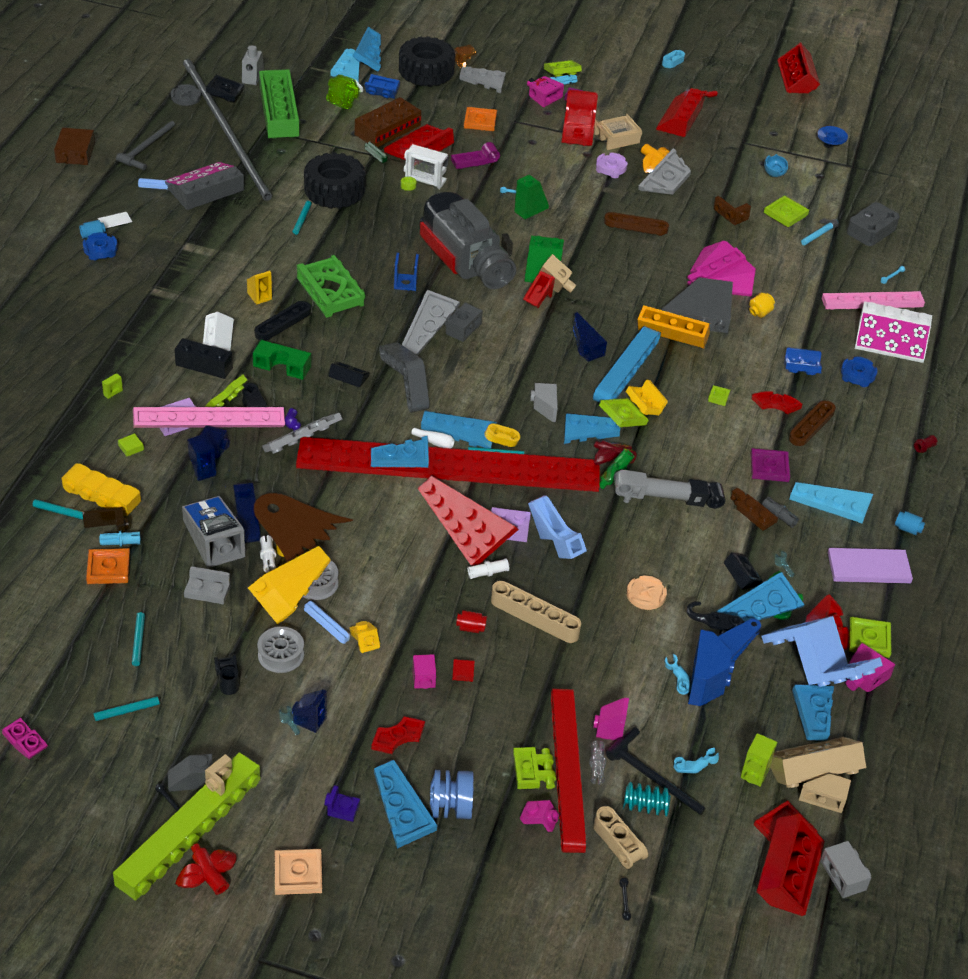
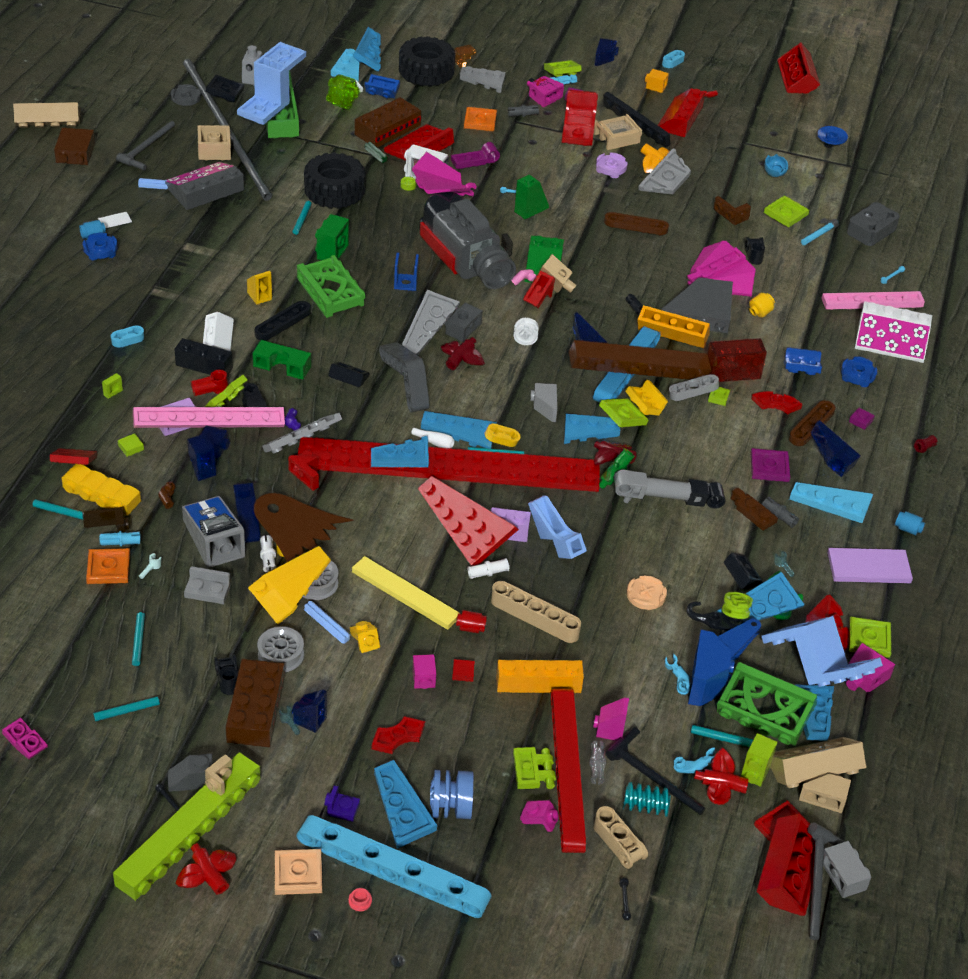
none -> tan slope [13,102,81,128]
none -> red tile [50,448,97,465]
none -> medium azure beam [111,326,144,348]
none -> light aqua hand [139,553,161,579]
none -> reddish brown arm [158,482,176,509]
none -> red piece [191,370,228,396]
none -> tan brick [198,125,231,161]
none -> reddish brown brick [226,659,285,747]
none -> light blue bracket [237,42,306,125]
none -> red slope [288,455,319,491]
none -> medium azure beam [296,815,492,918]
none -> green brick [315,214,349,261]
none -> coral plate [348,888,372,911]
none -> light yellow tile [352,556,460,630]
none -> dark pink panel [412,151,477,196]
none -> dark red plant [441,337,485,370]
none -> light orange brick [496,660,584,693]
none -> dark grey pin [508,104,539,117]
none -> bright pink arm [511,269,537,286]
none -> white wheel [514,318,539,345]
none -> reddish brown brick [569,340,711,380]
none -> clear blue slope [595,38,619,66]
none -> black plate [603,91,671,148]
none -> black axle [625,294,643,316]
none -> light orange brick [645,69,669,93]
none -> light grey beam [669,375,719,401]
none -> teal piece [691,725,753,747]
none -> red plant [694,747,749,805]
none -> clear red brick [708,338,767,382]
none -> bright green fence [717,662,817,746]
none -> lime wheel [722,592,753,619]
none -> black piece [744,237,765,265]
none -> dark grey bar [808,822,846,940]
none -> clear blue slope [811,420,861,477]
none -> magenta plate [849,408,875,430]

